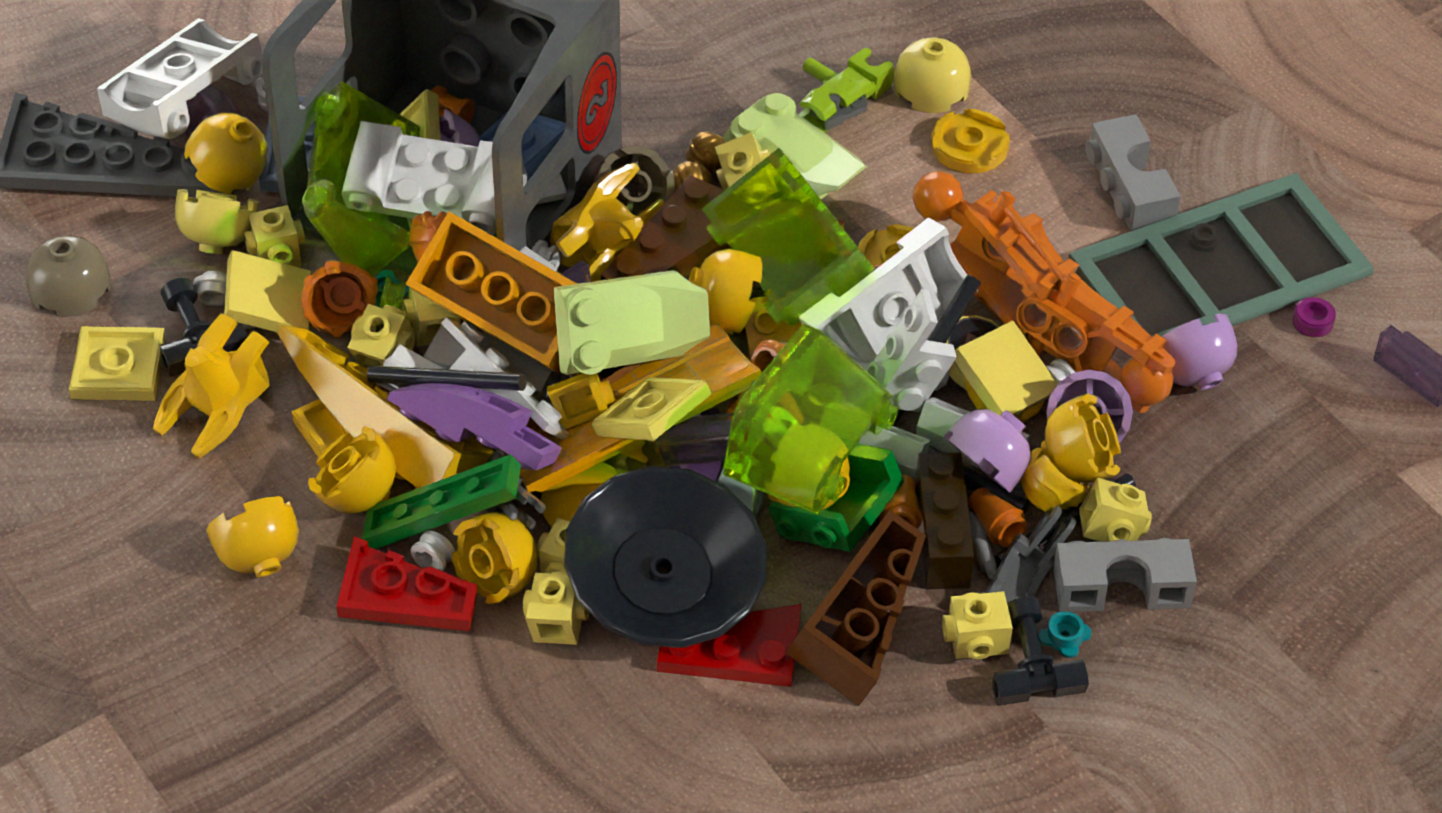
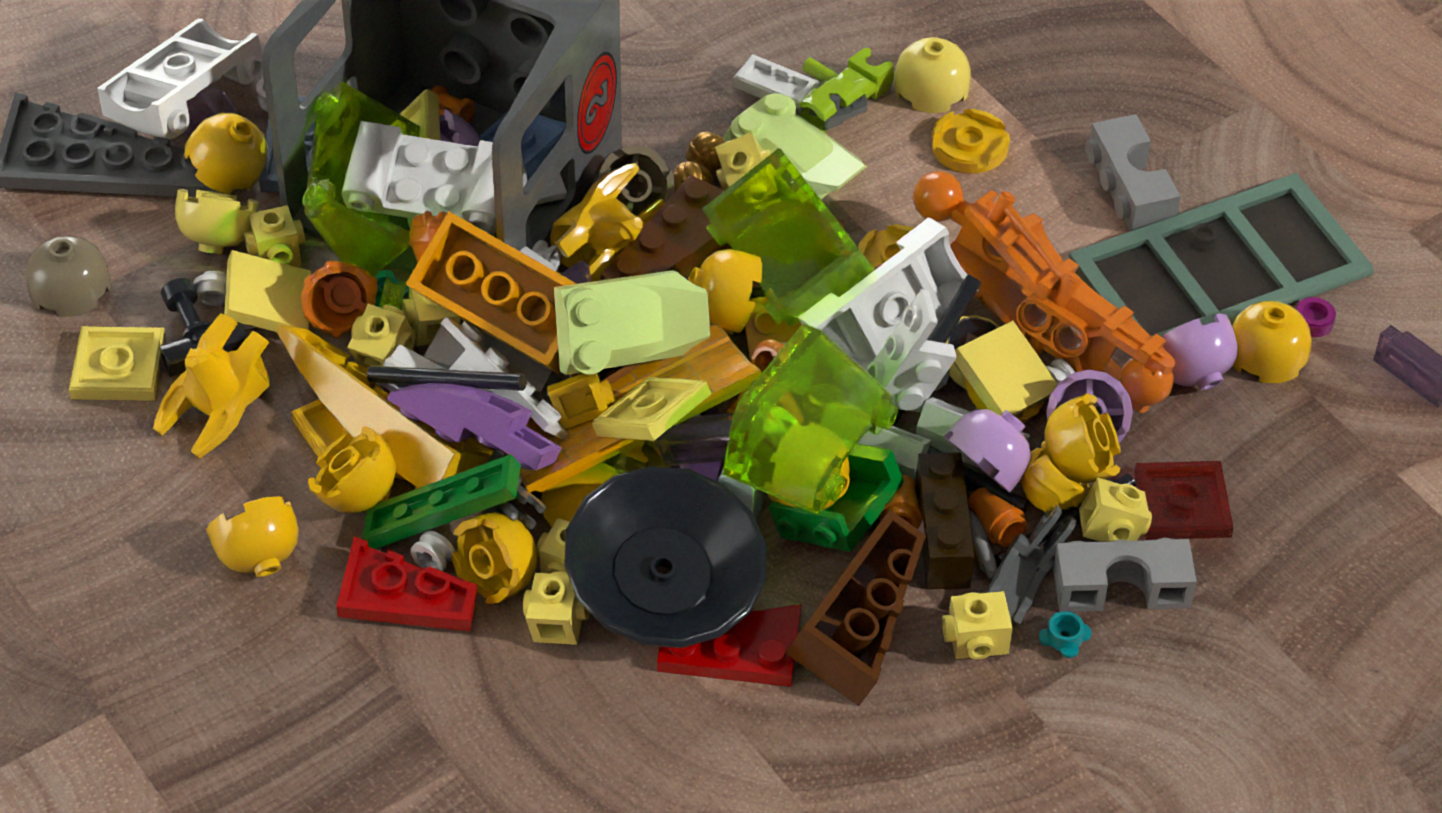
black bar [992,597,1089,706] -> none
none -> white plate [733,54,820,114]
none -> clear red tile [1134,461,1234,540]
none -> yellow cylinder [1232,301,1312,383]

